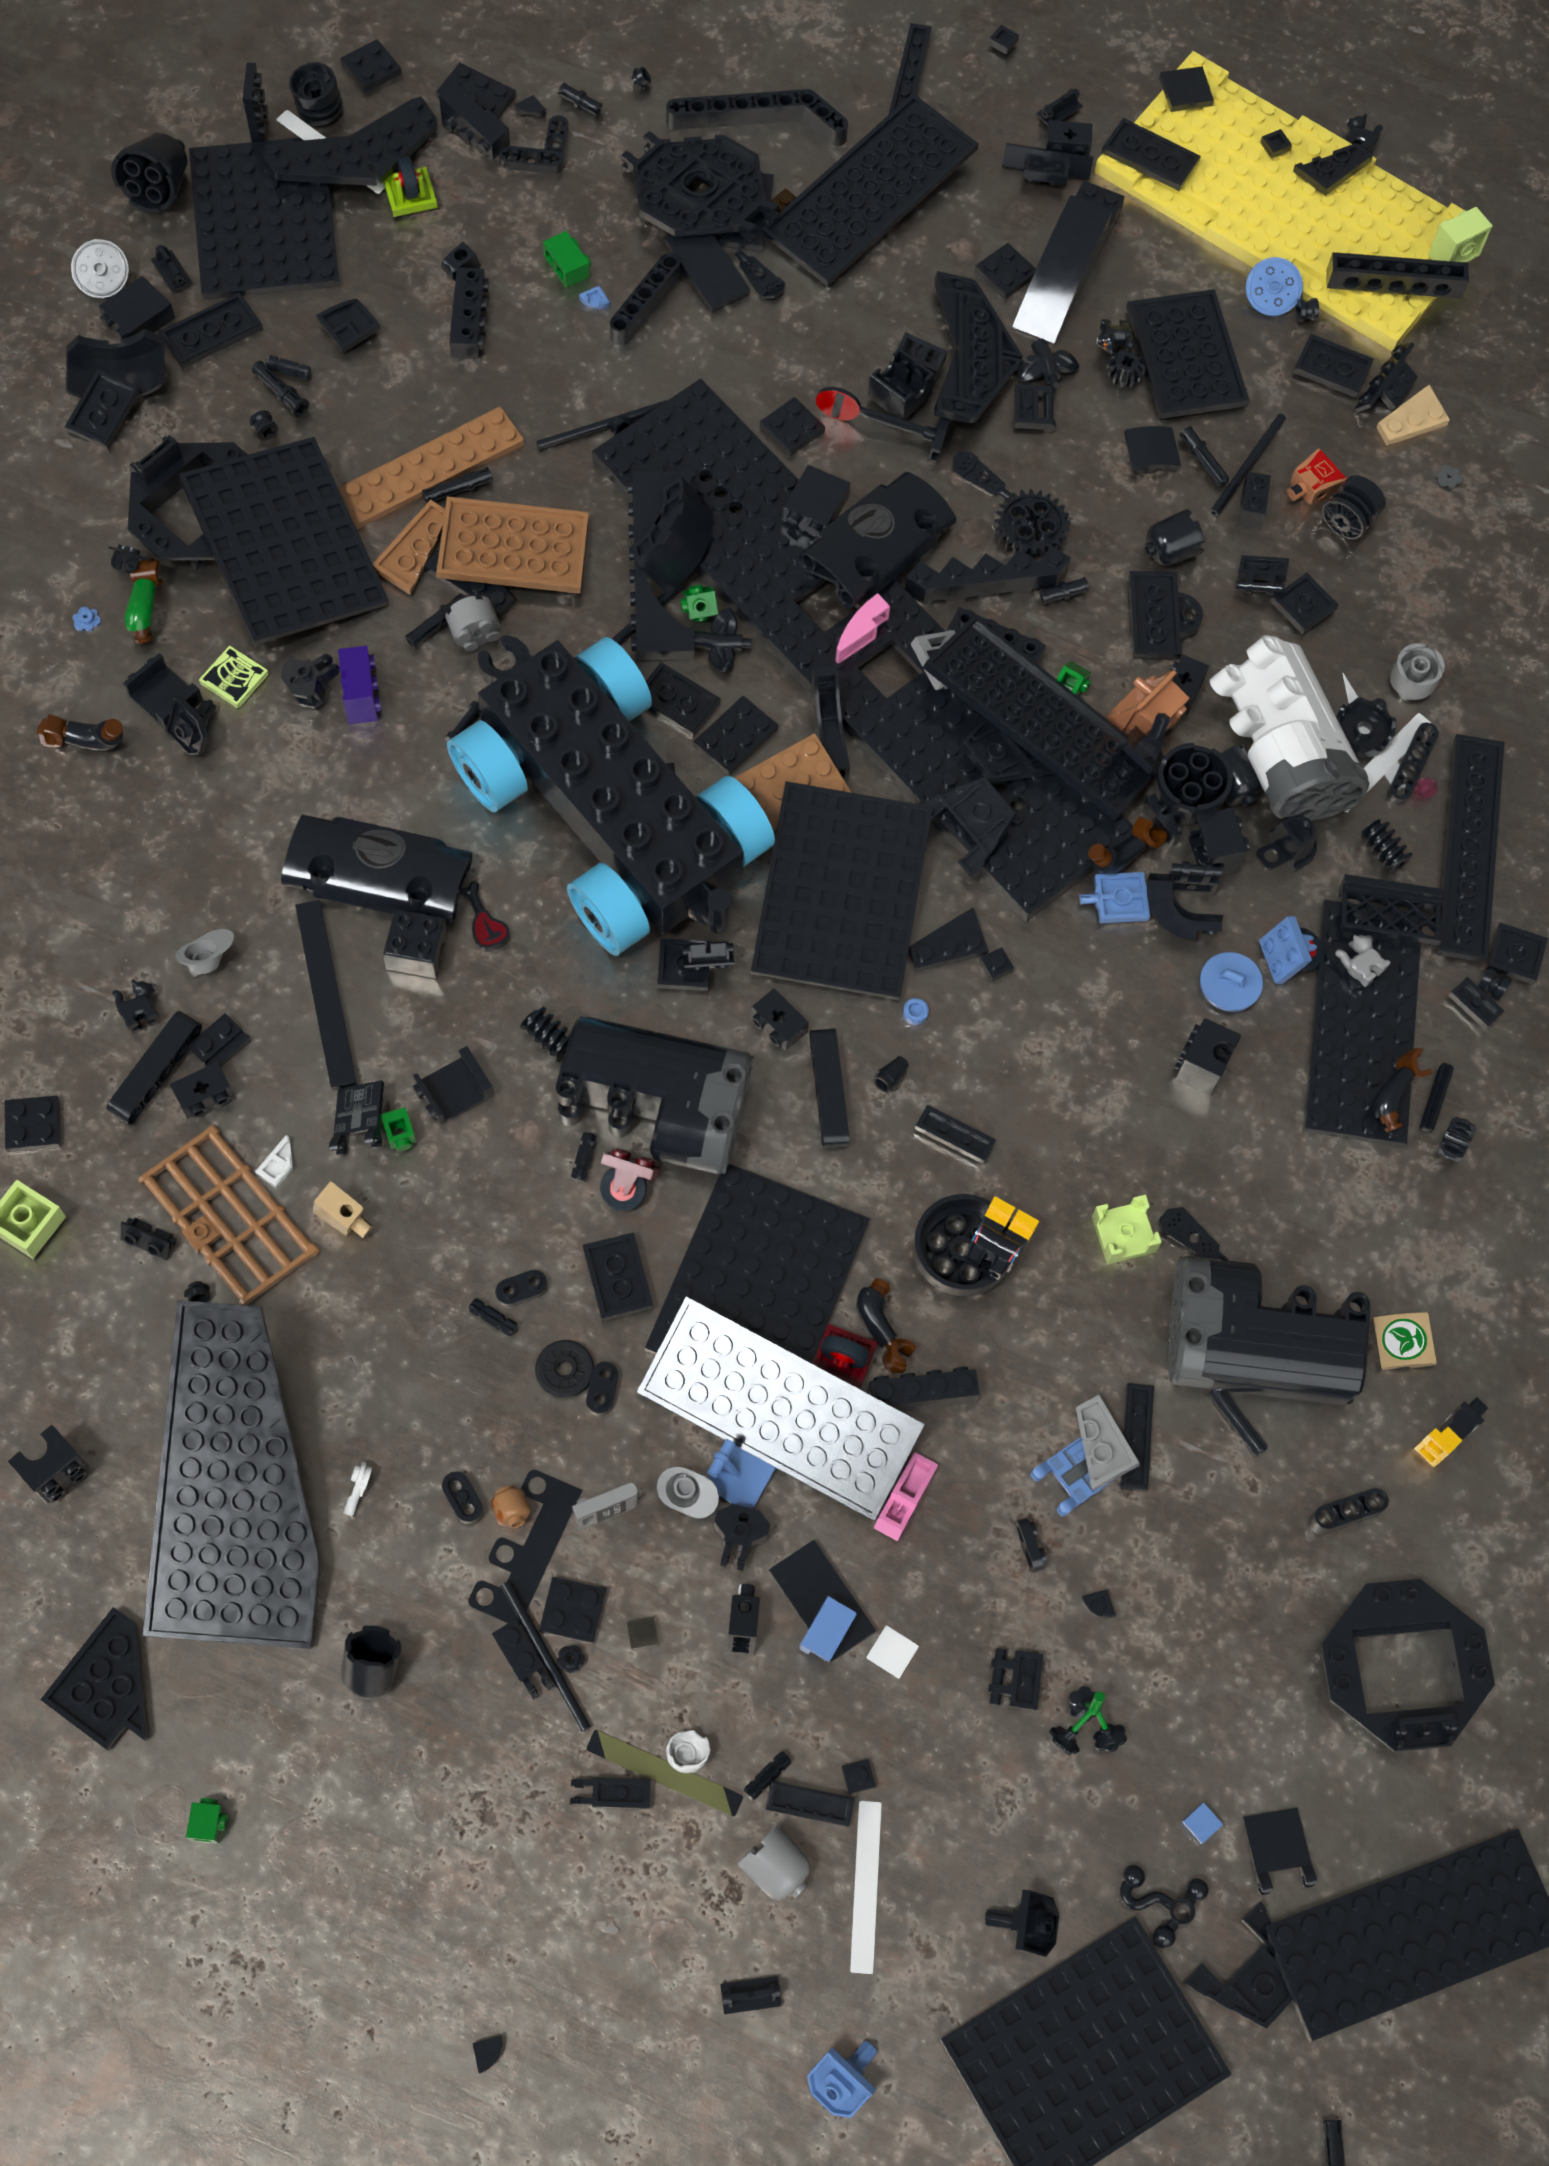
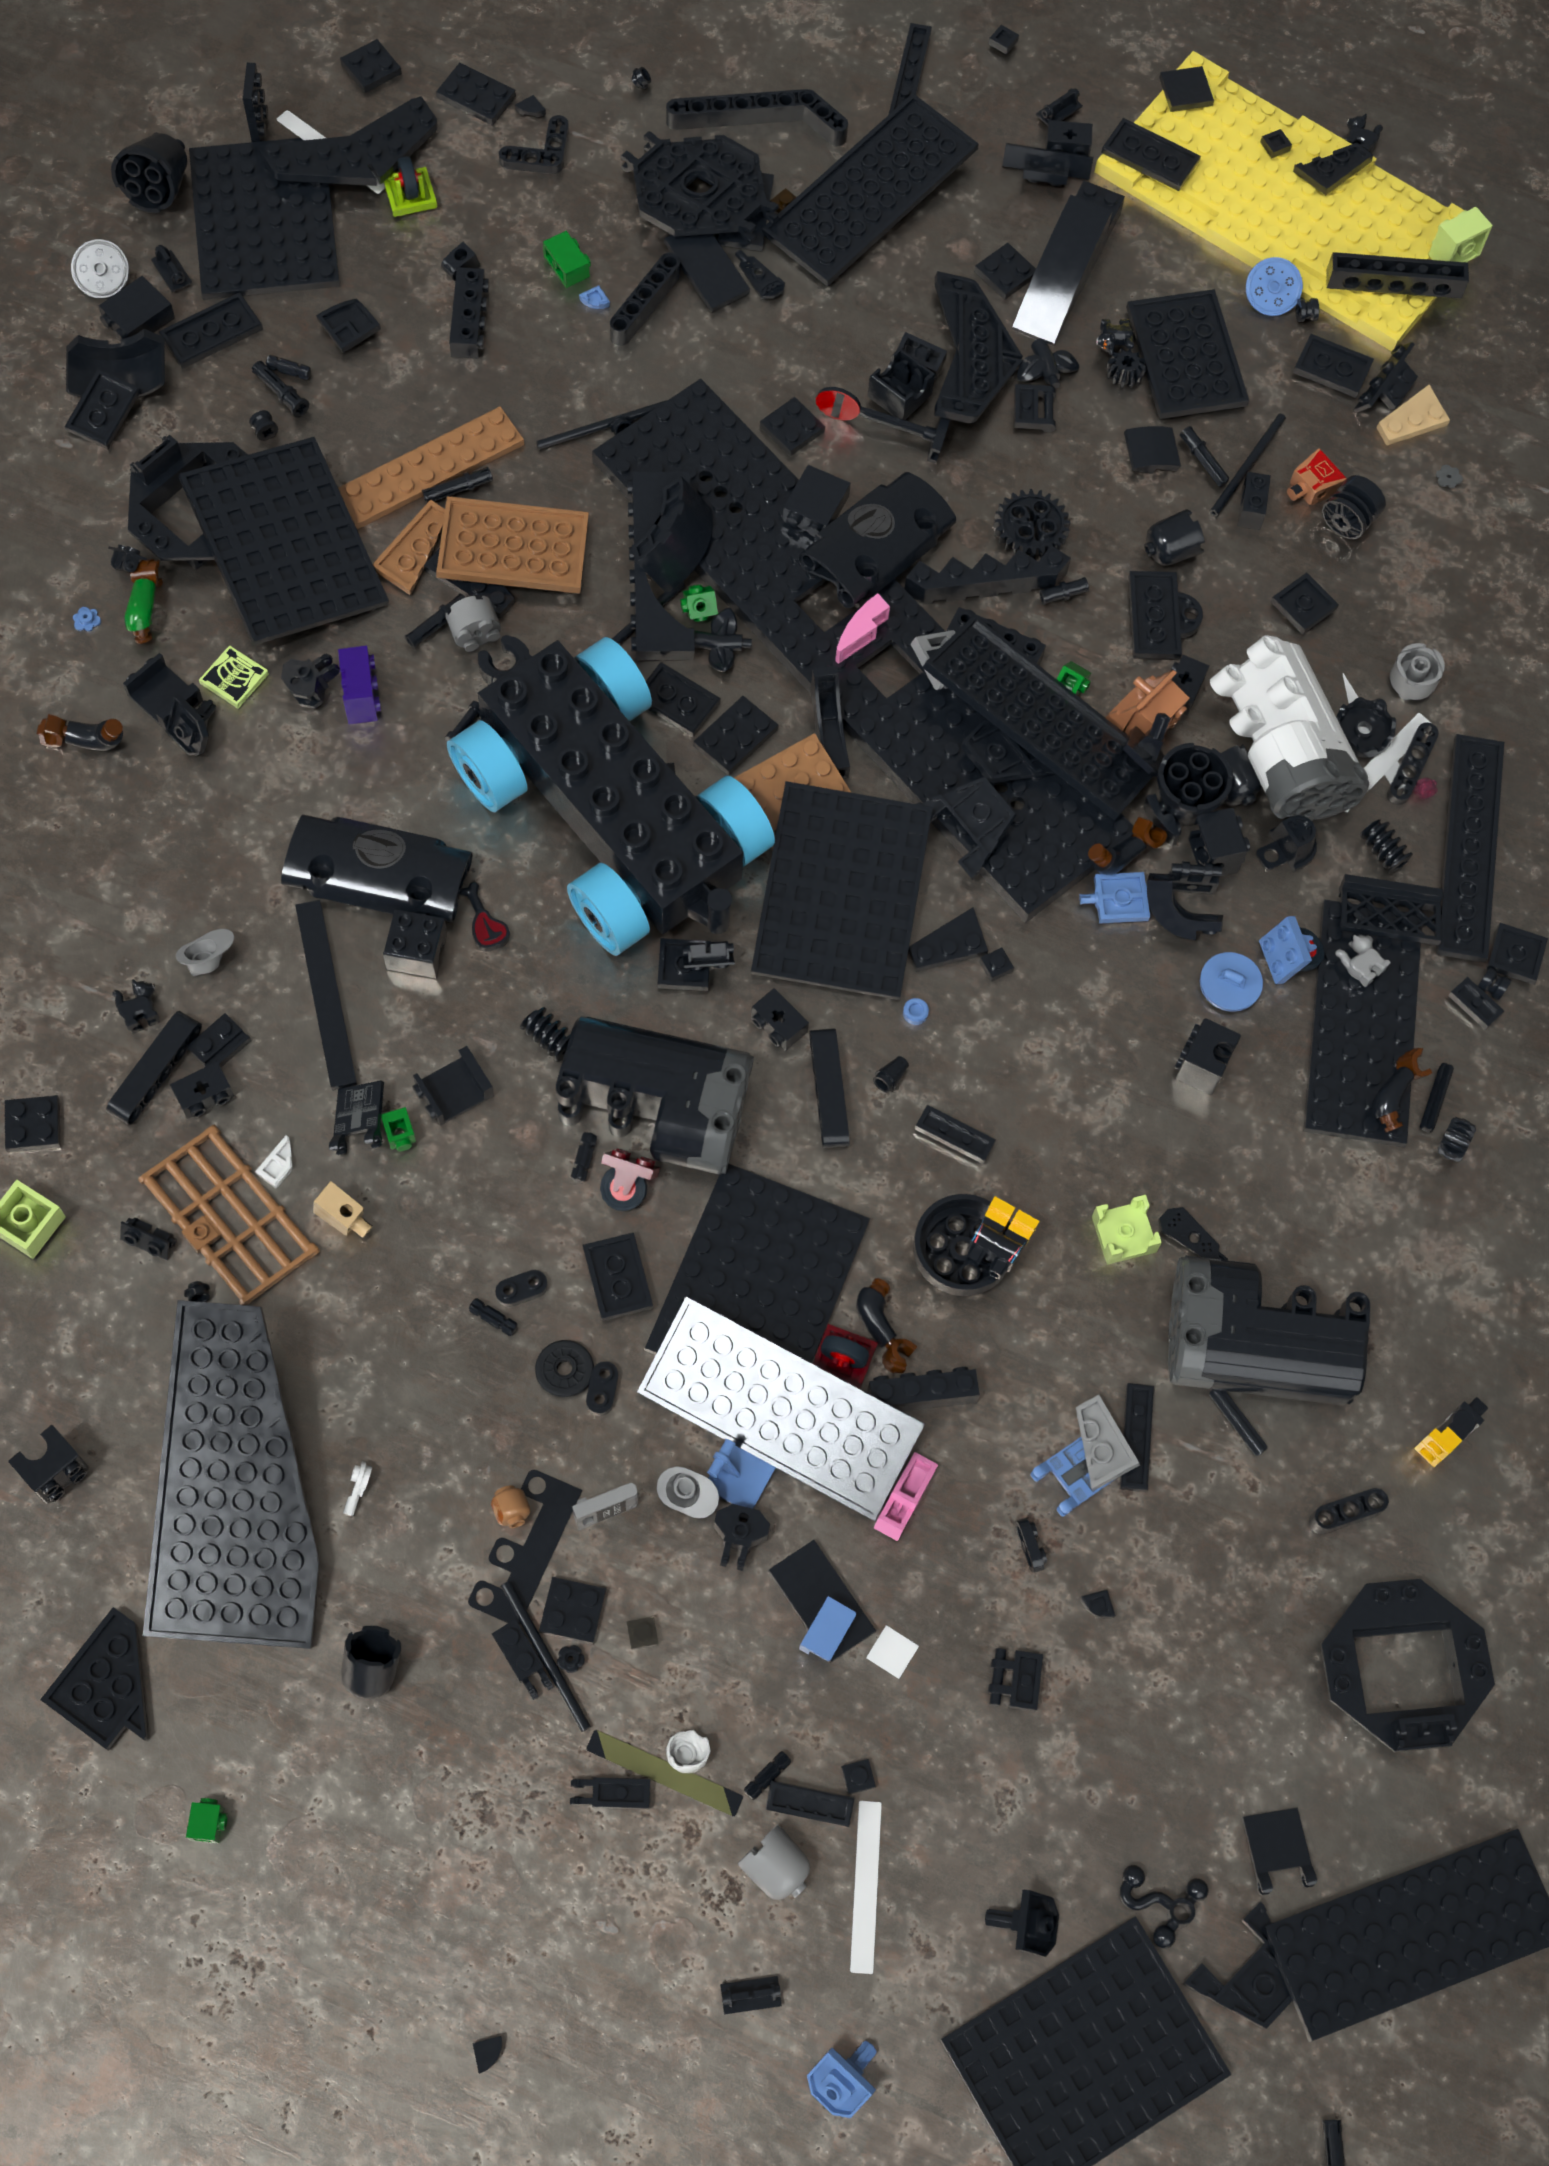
black wheel [289,62,343,126] -> none
black wedge [439,78,510,160] -> none
black plate [442,1471,483,1524] -> none
black pin [558,82,603,117] -> none
black torso [726,1584,760,1655] -> none
black piece [952,451,1012,499] -> none
black plant [1049,1686,1127,1755] -> none
medium blue tile [1182,1802,1223,1844] -> none
black plate [1236,555,1289,595] -> none
slope [1373,1313,1437,1370] -> none

